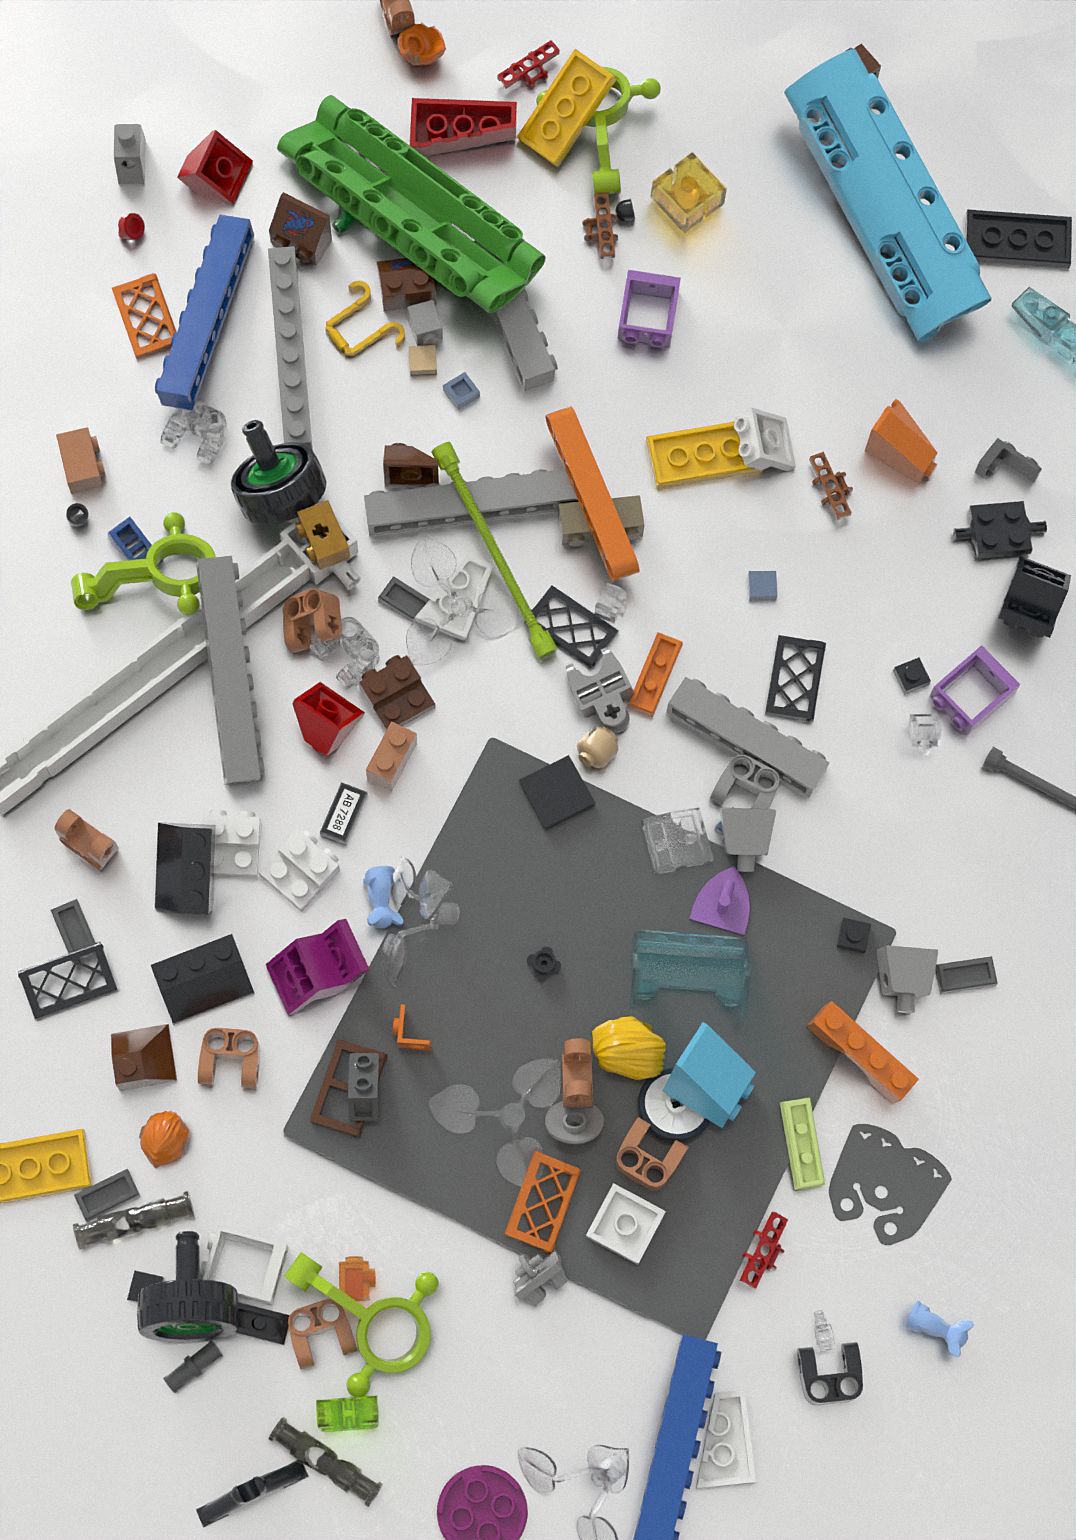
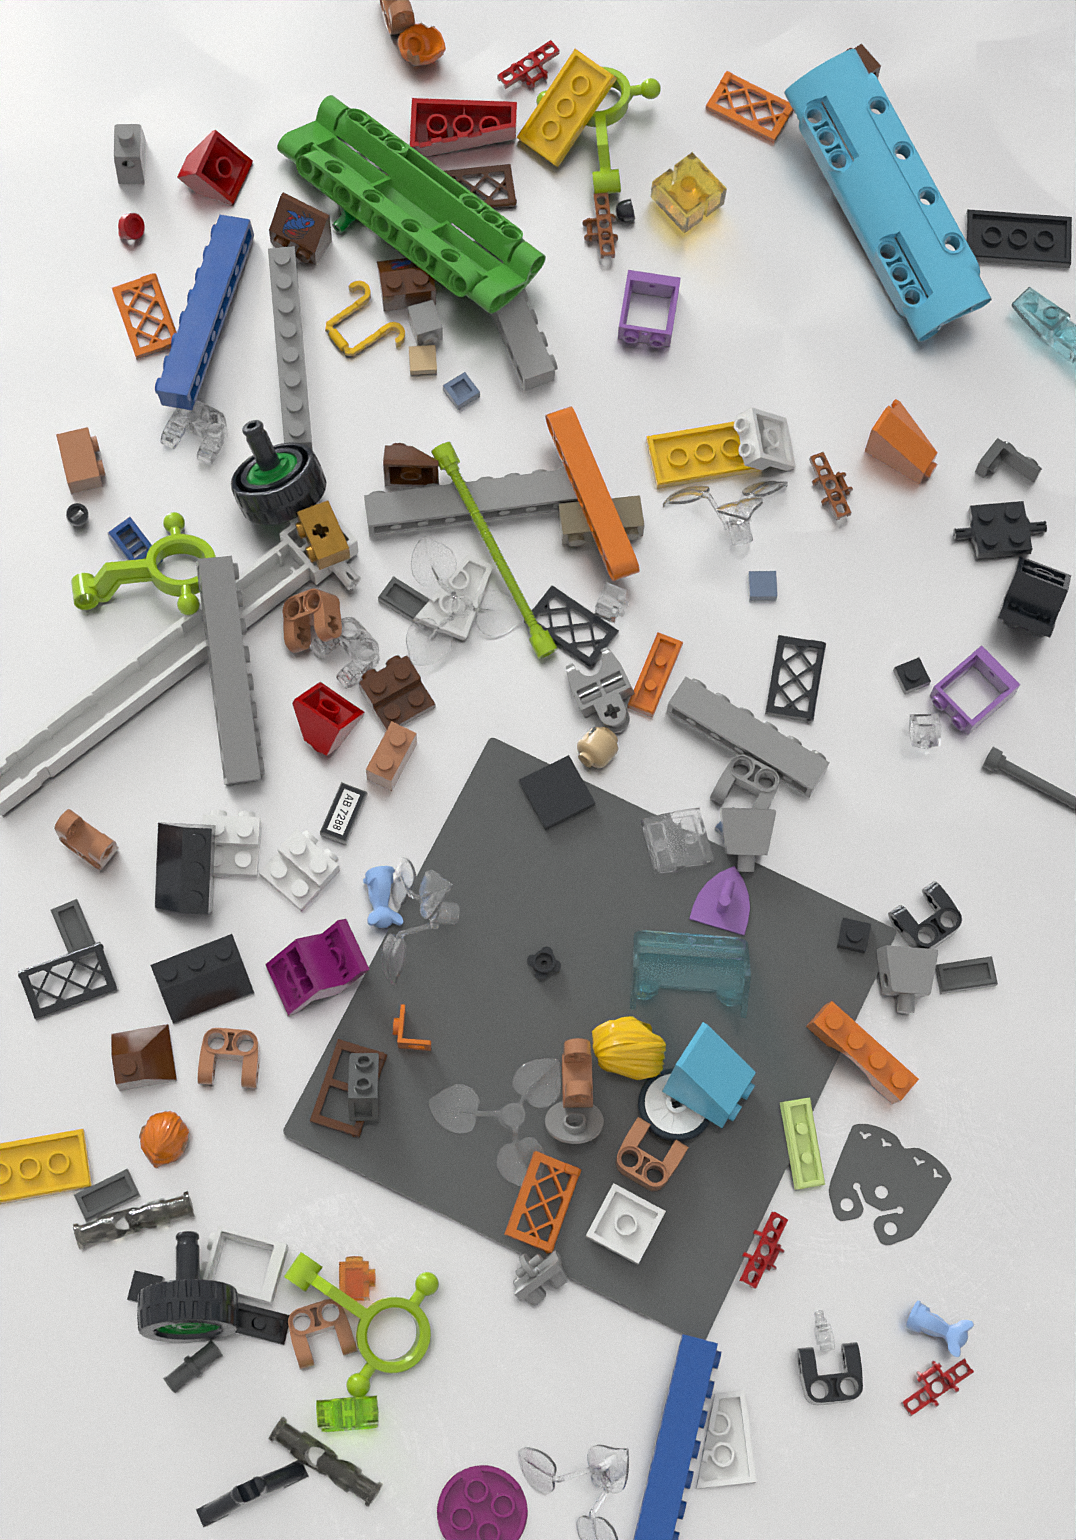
none -> reddish brown window [444,164,517,208]
none -> clear plant [662,481,788,546]
none -> orange window [705,71,793,143]
none -> black piece [888,881,962,949]
none -> red piece [901,1358,974,1416]

